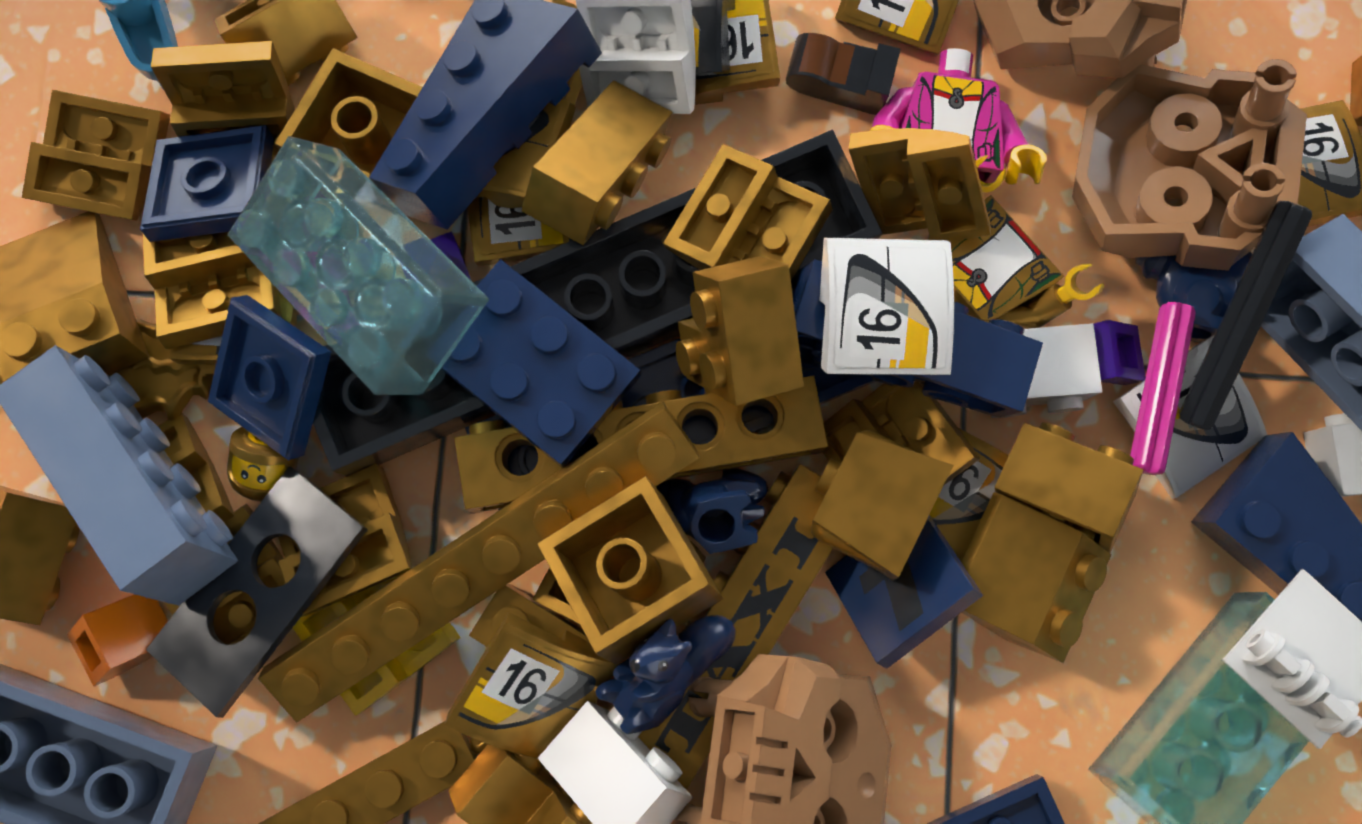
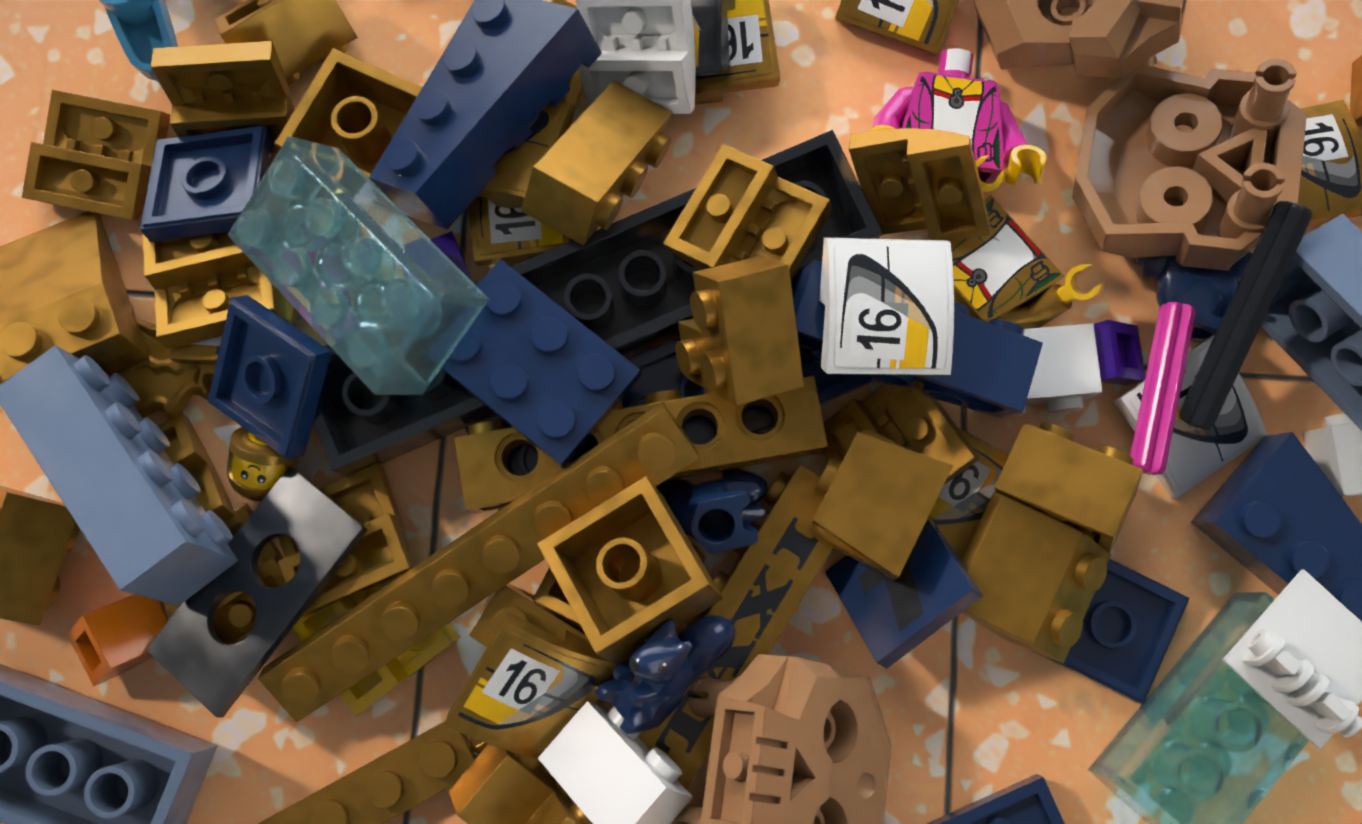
black leg [785,33,901,115] -> none
none -> dark blue tile [1030,559,1190,705]

